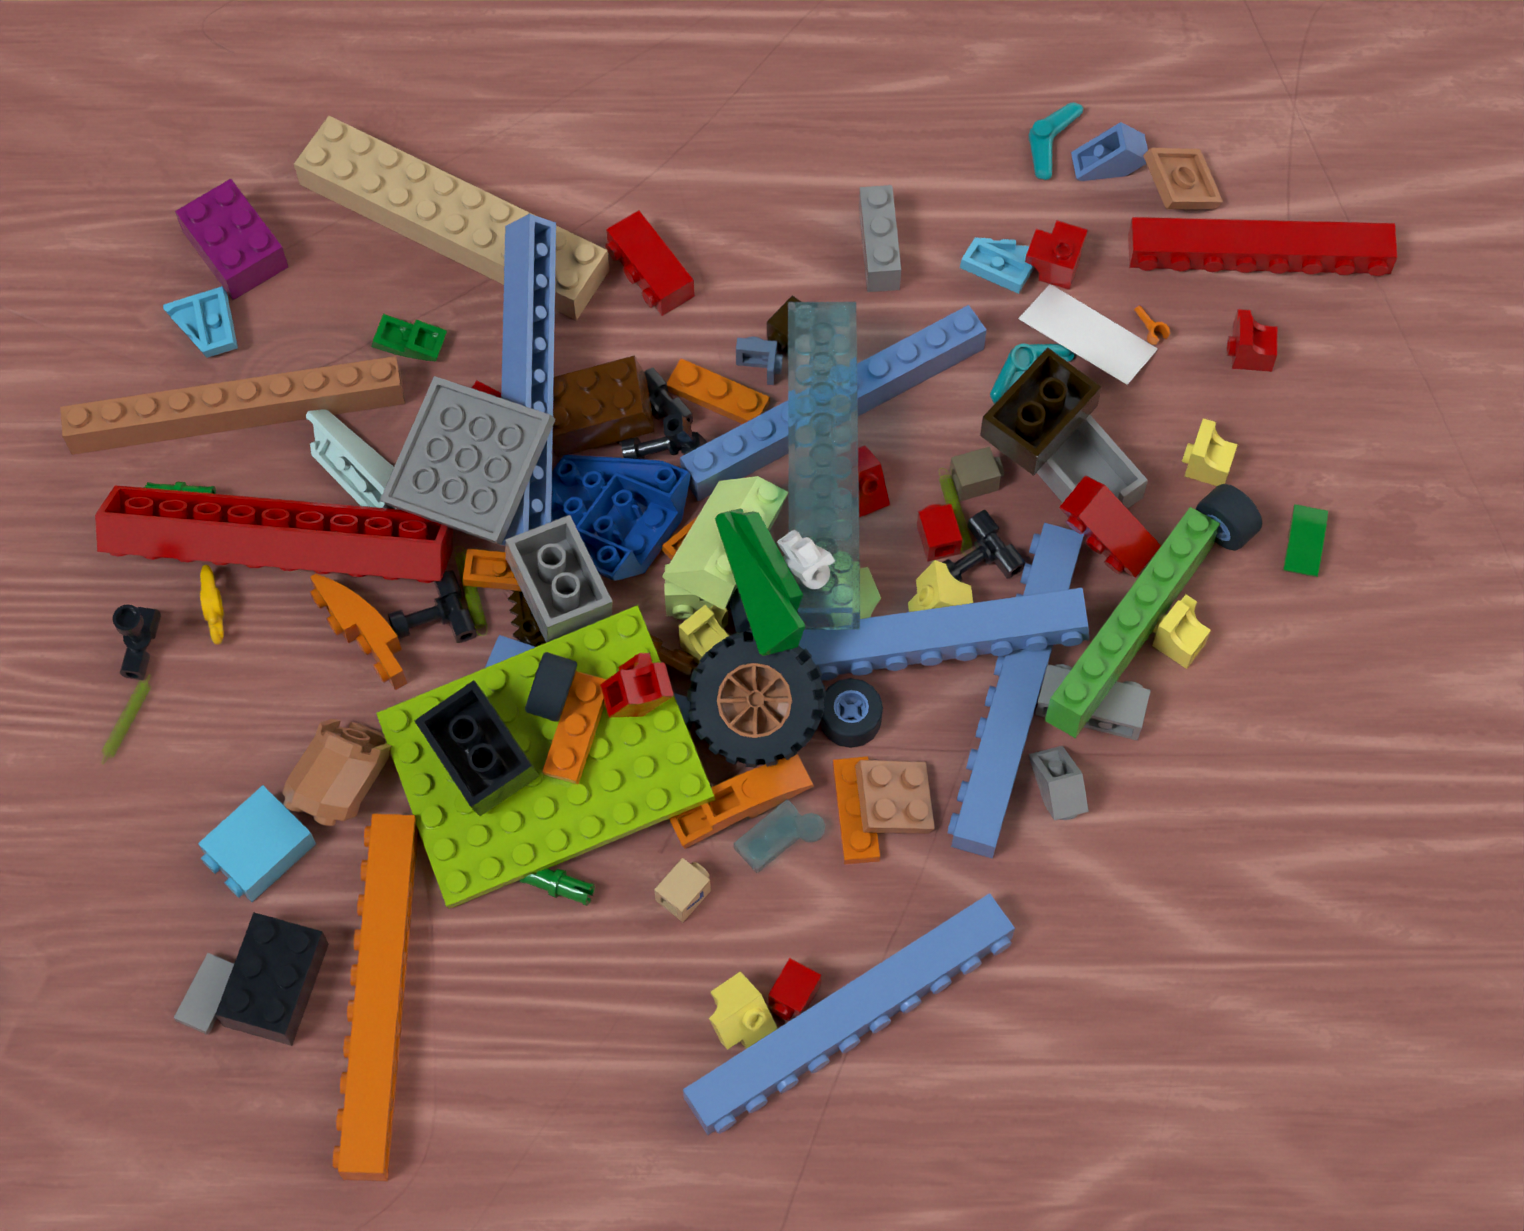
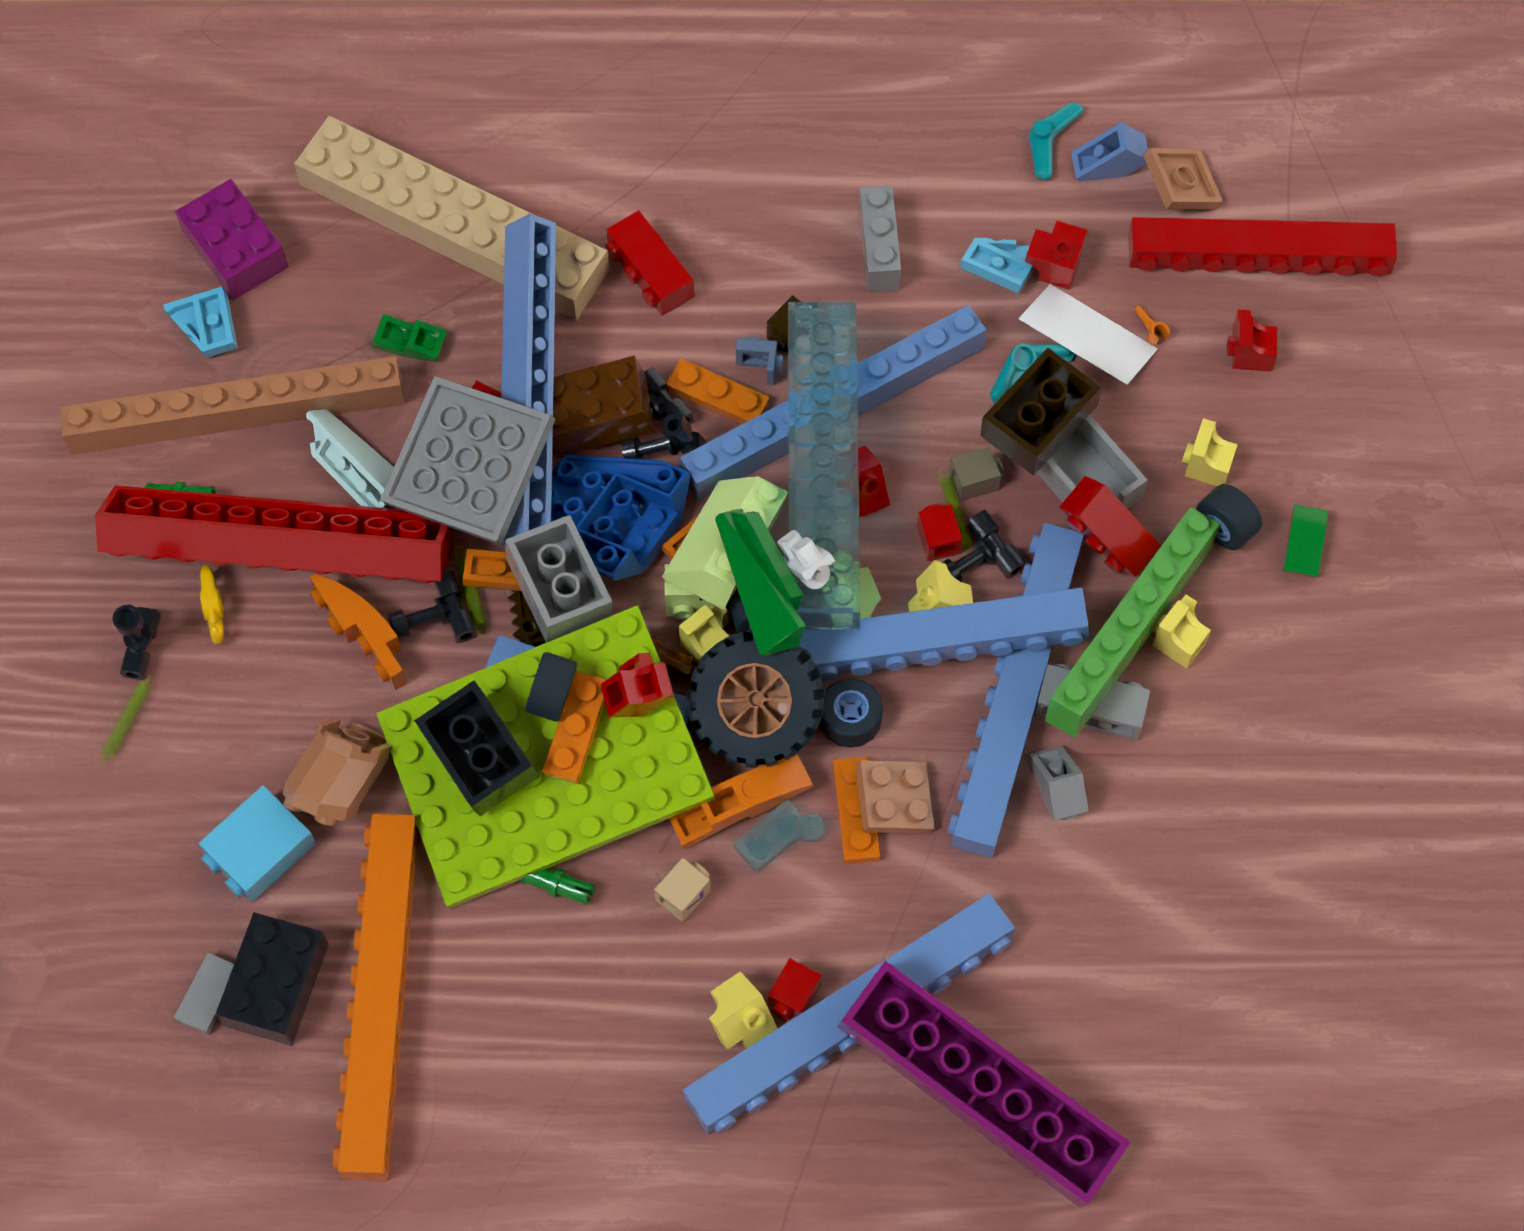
none -> magenta brick [837,960,1131,1208]

